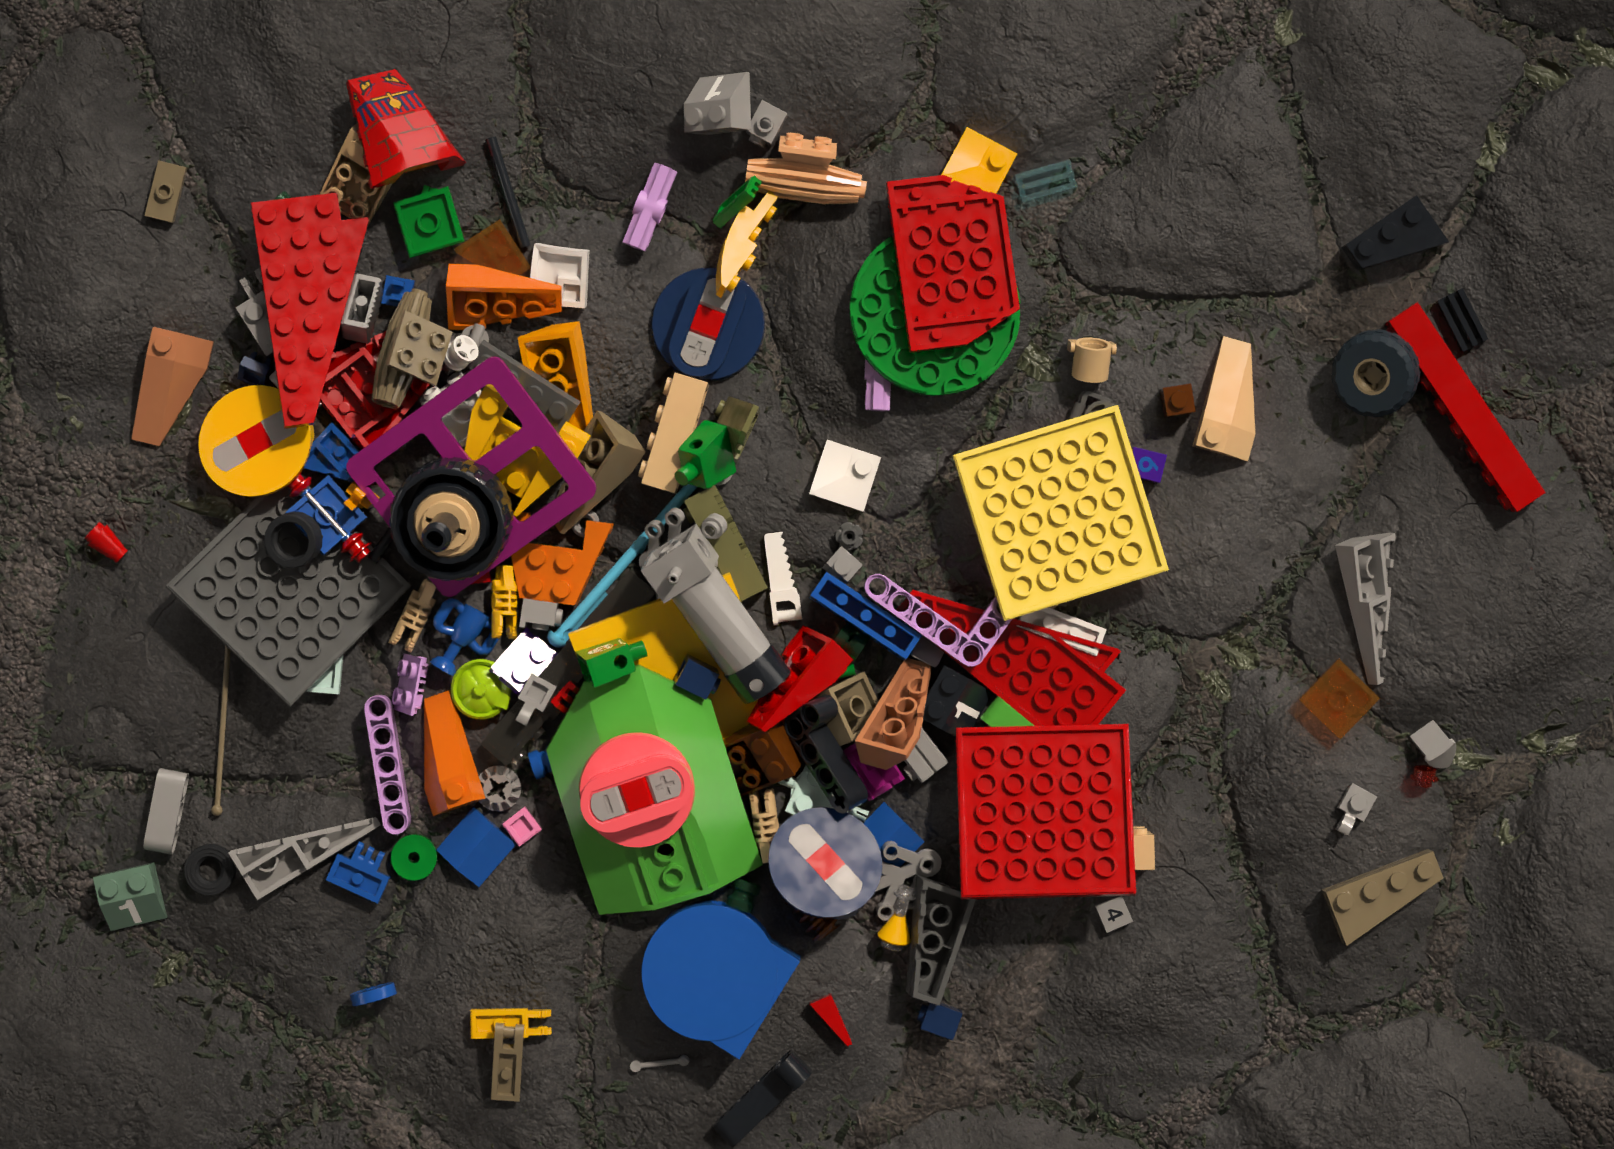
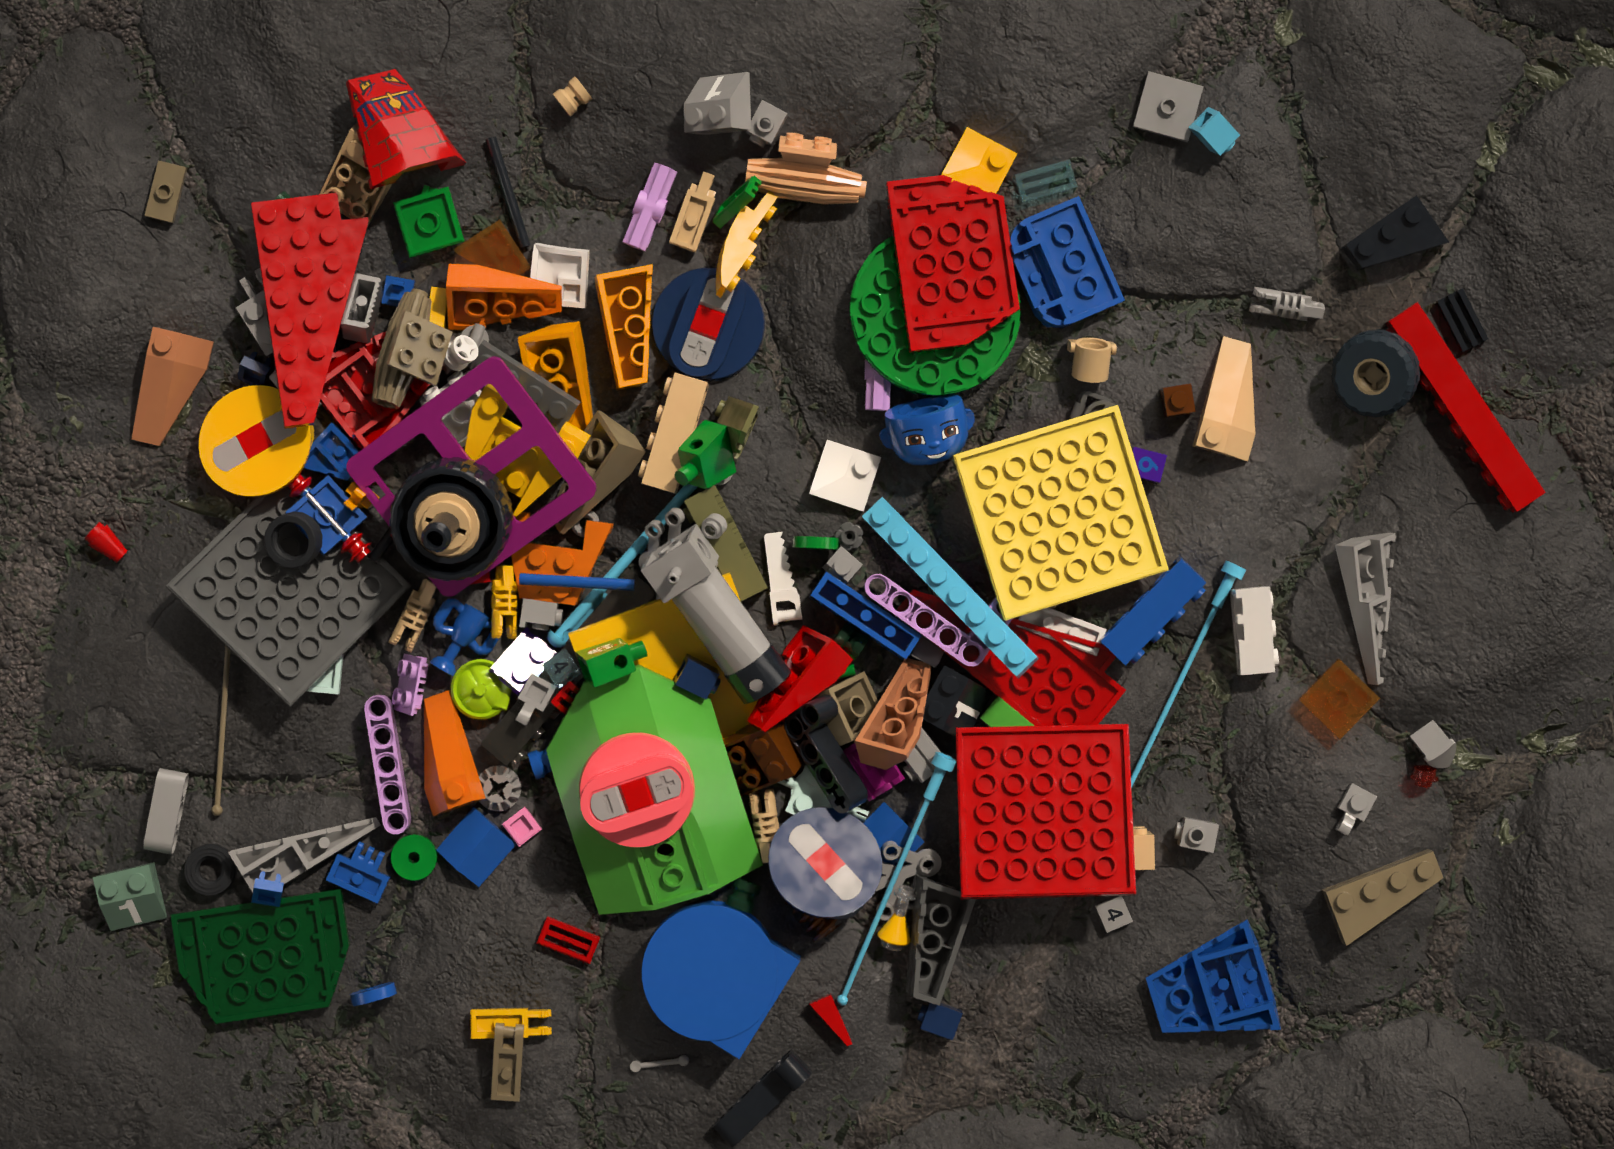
none -> dark green plate [171,888,350,1024]
none -> blue tile [251,871,284,907]
none -> yellow piece [429,287,447,328]
none -> blue bar [519,573,635,591]
none -> red tile [537,916,600,964]
none -> clear light blue tile [542,648,582,689]
none -> tan wheel [553,77,592,117]
none -> light orange wedge [594,264,653,390]
none -> tan hinge [669,171,716,253]
none -> green piece [792,536,839,550]
none -> medium azure piece [836,752,957,1006]
none -> medium azure plate [862,497,1039,678]
none -> blue piece [879,394,975,465]
none -> blue plate [1009,196,1125,328]
none -> blue wedge [1100,555,1206,665]
none -> medium azure piece [1131,560,1246,789]
none -> light grey plate [1133,71,1204,142]
none -> blue wedge [1146,919,1281,1033]
none -> light grey brick [1174,817,1219,853]
none -> medium azure brick [1188,107,1240,156]
none -> white wedge [1230,586,1279,675]
none -> light grey hinge [1249,287,1325,321]

